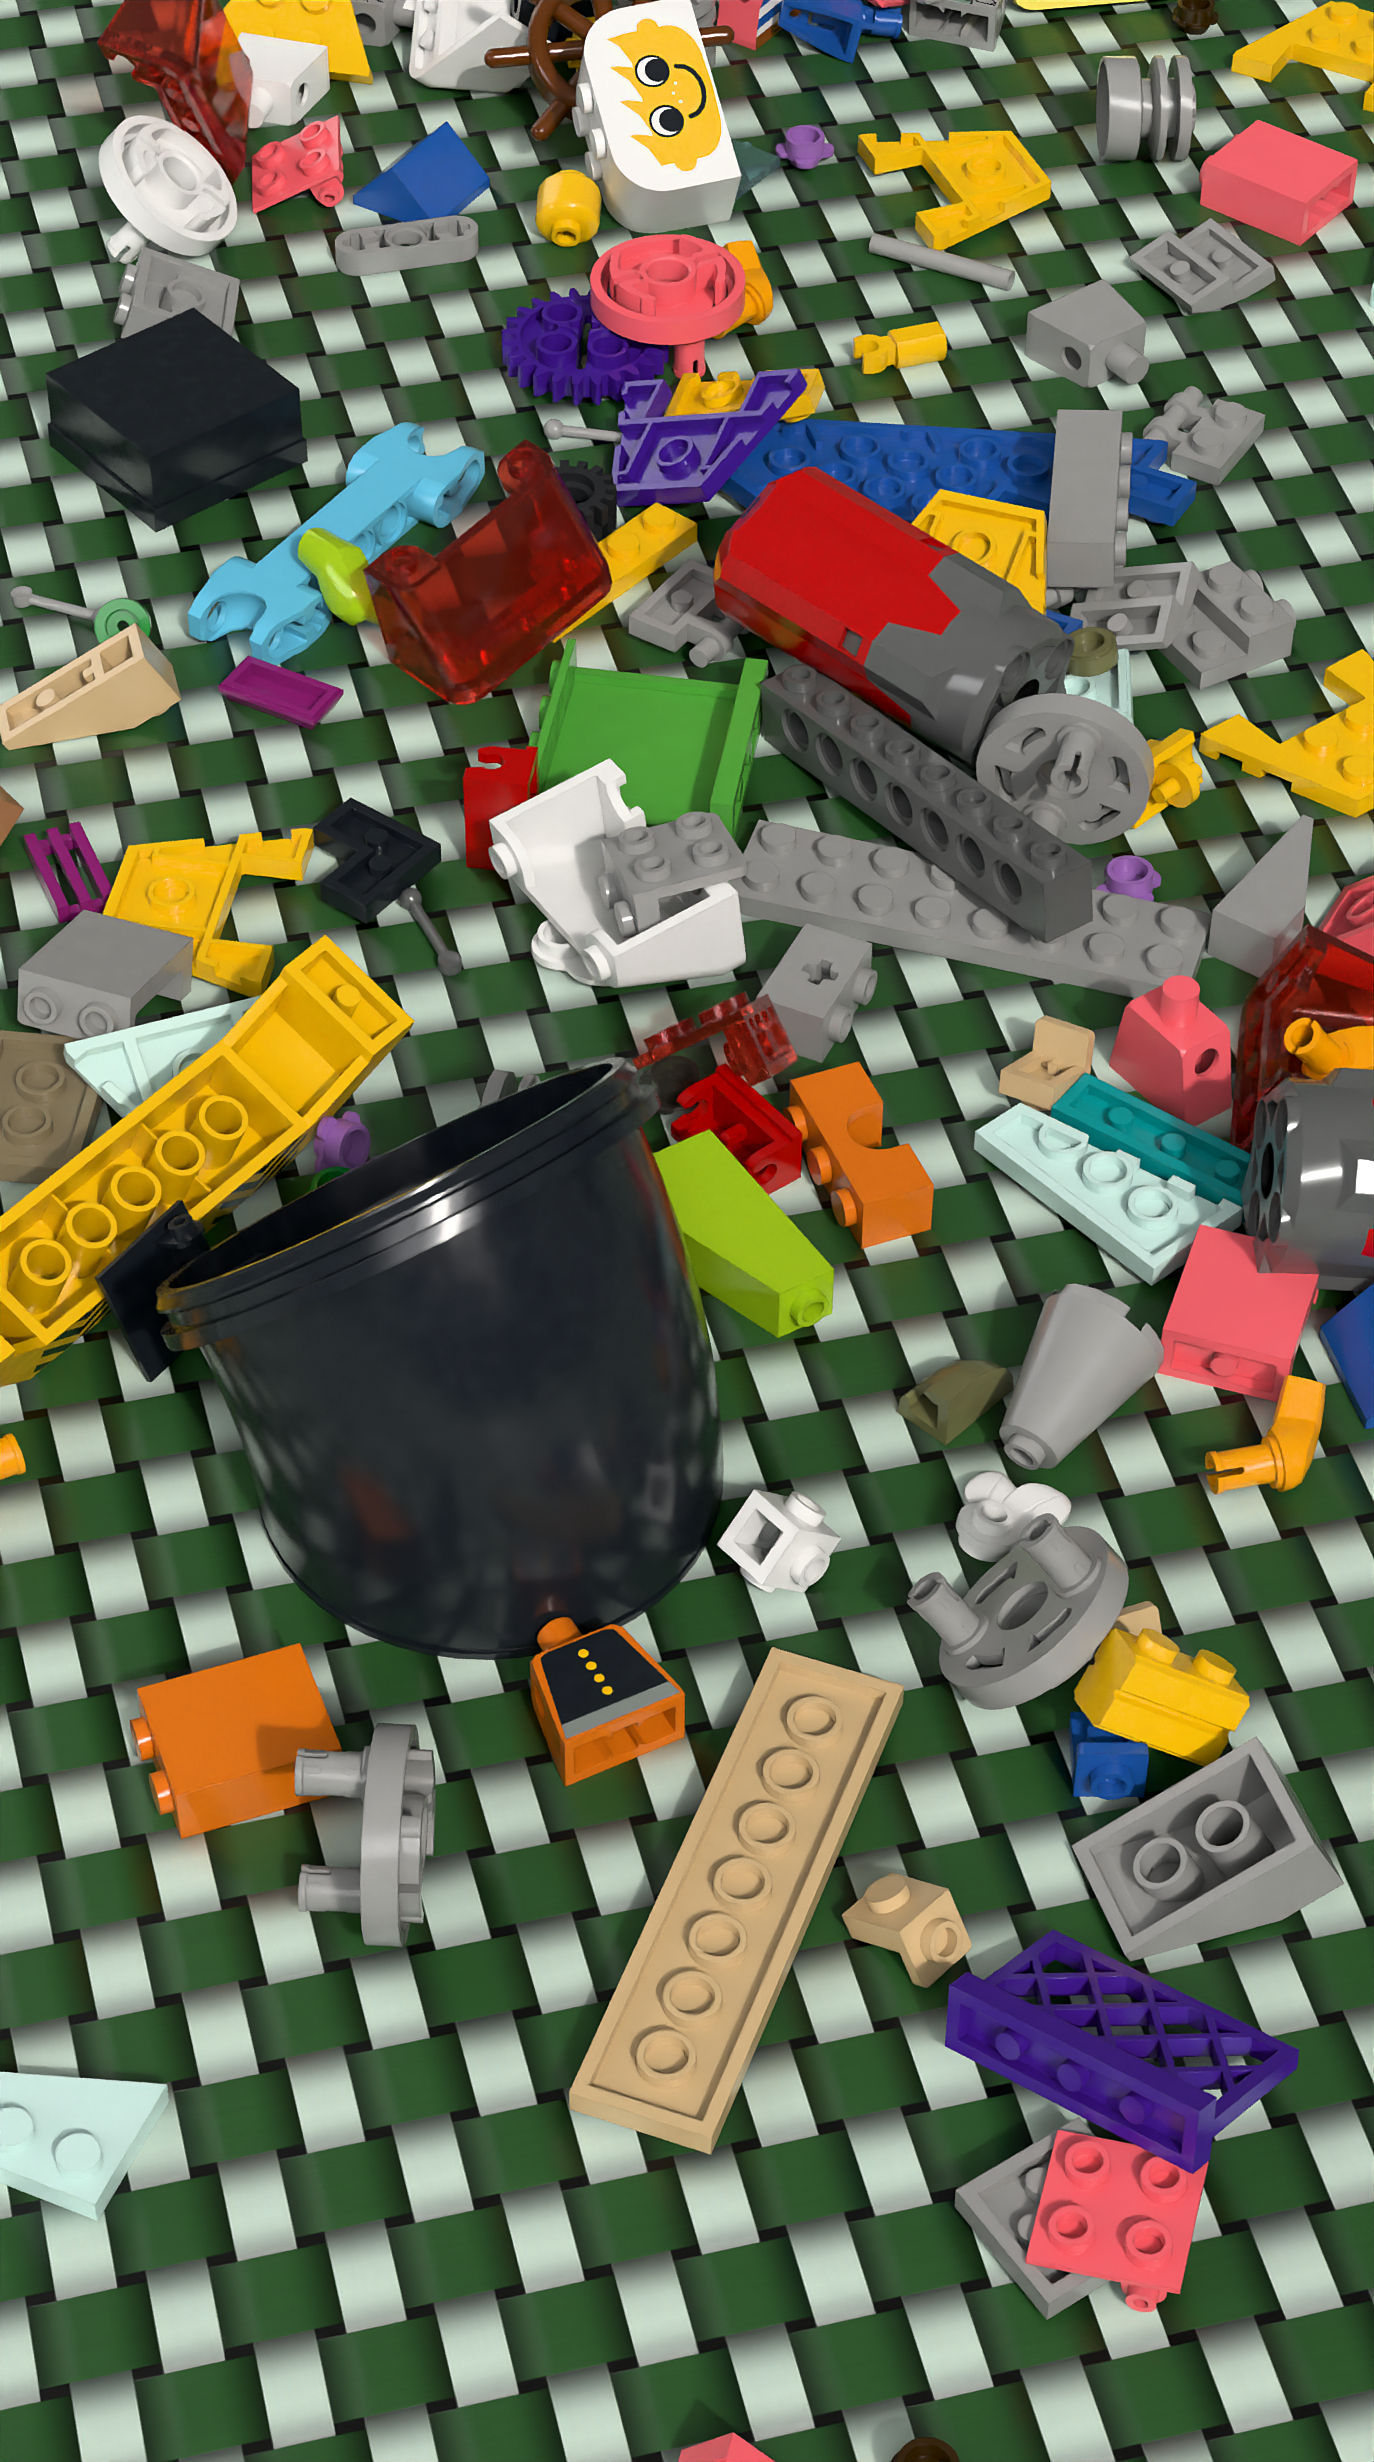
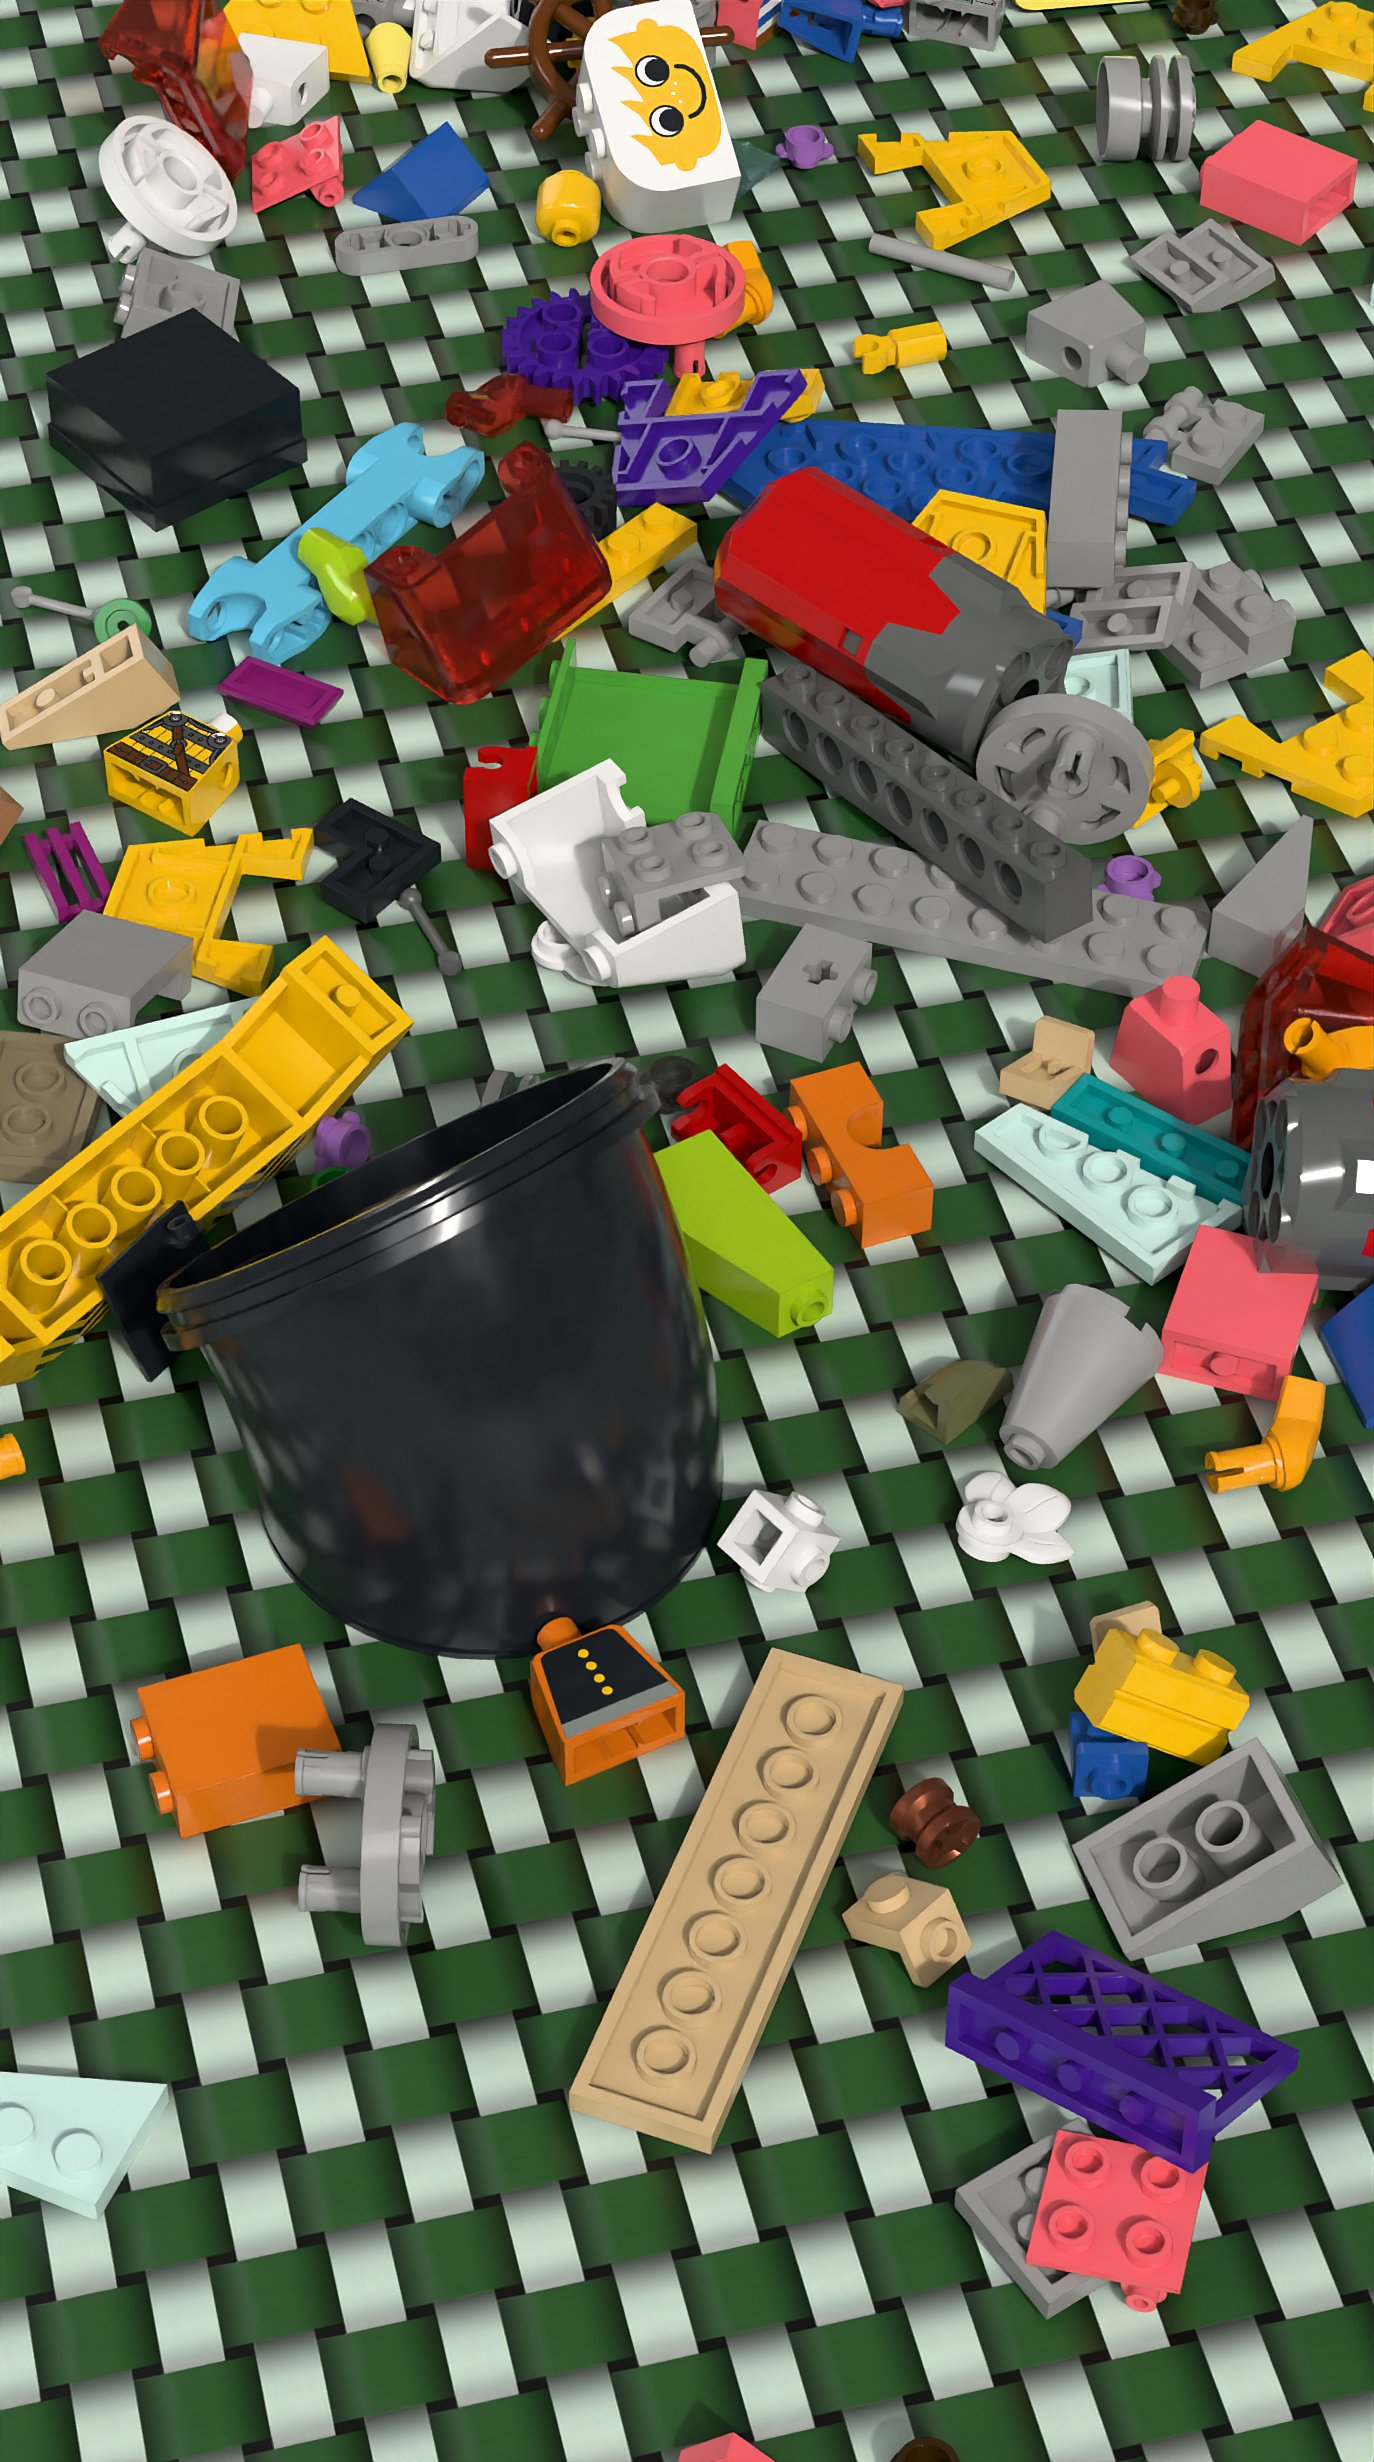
clear red bracket [632,991,799,1088] -> none
light grey piece [907,1513,1129,1710] -> none
olive tile [1067,627,1119,677] -> none
none -> yellow torso [104,710,243,837]
none -> light yellow cone [365,22,412,93]
none -> clear red arm [445,373,574,438]
none -> copper wheel [889,1777,981,1870]

